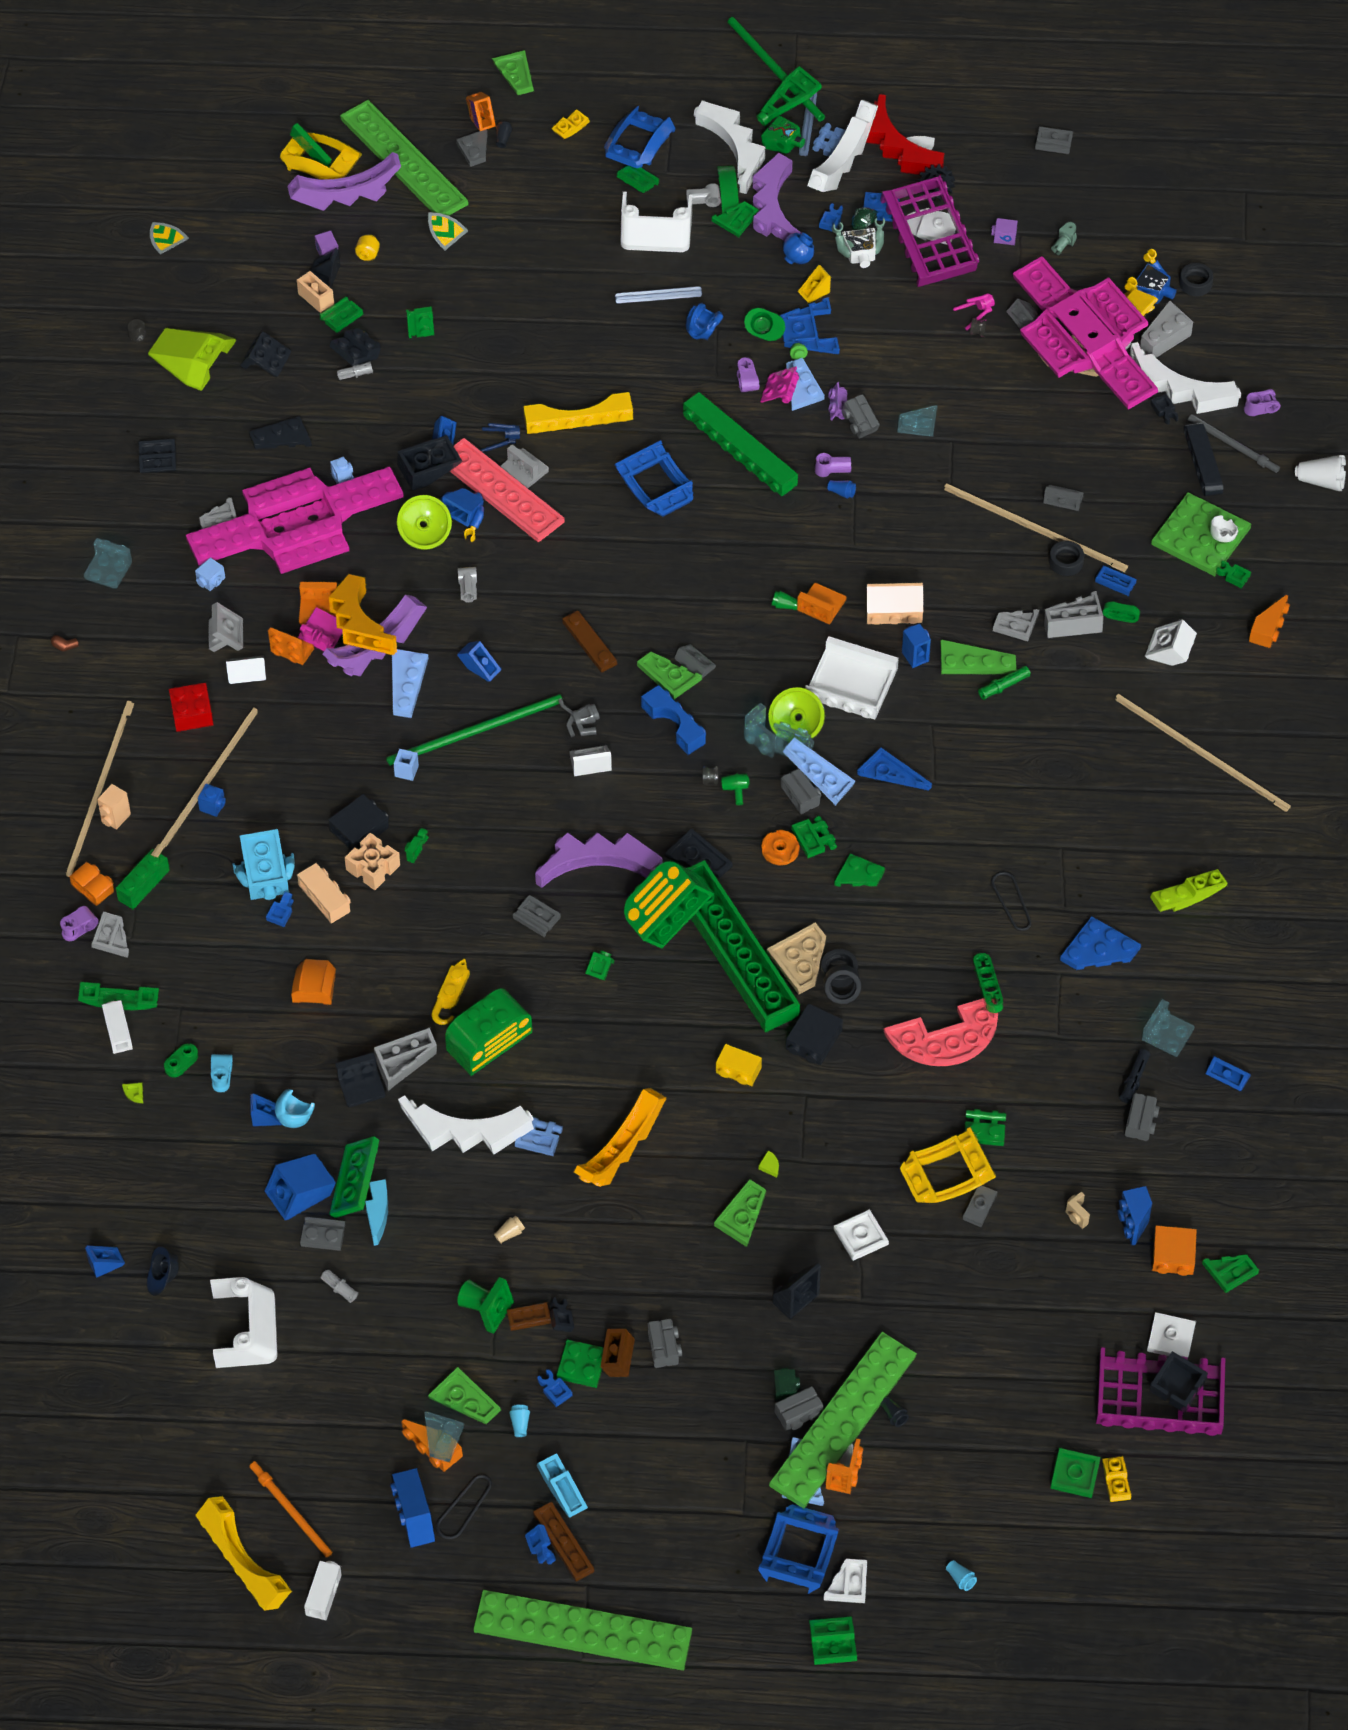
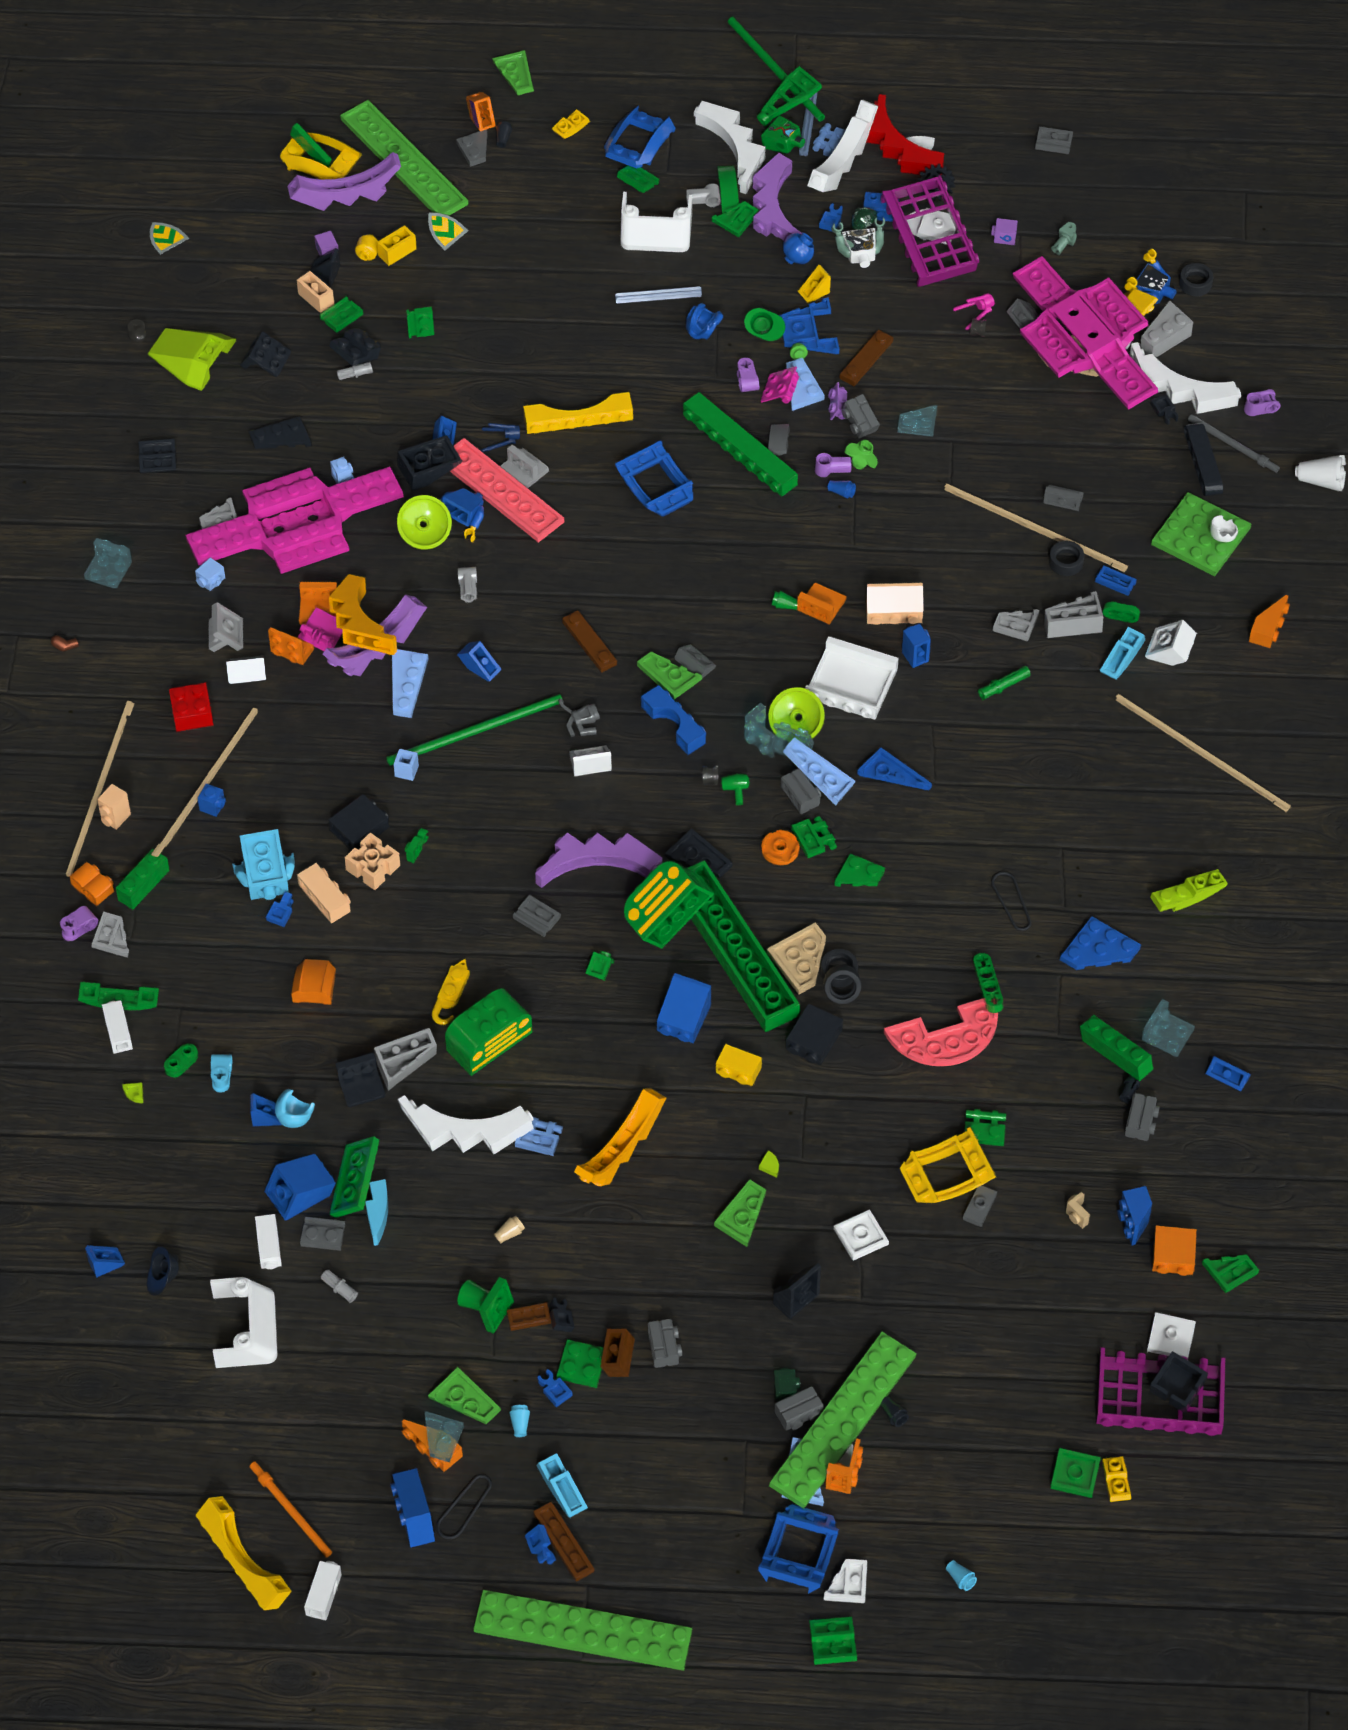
bright green wing [941,640,1016,674] -> none
green plate [1216,561,1251,589] -> none
none -> white brick [255,1214,282,1269]
none -> yellow brick [377,225,416,266]
none -> blue slope [657,973,711,1043]
none -> dark grey slope [768,424,790,456]
none -> reddish brown plate [840,330,893,386]
none -> bright green plate [845,440,878,469]
none -> green brick [1080,1015,1153,1081]
none -> medium azure slope [1100,627,1145,680]

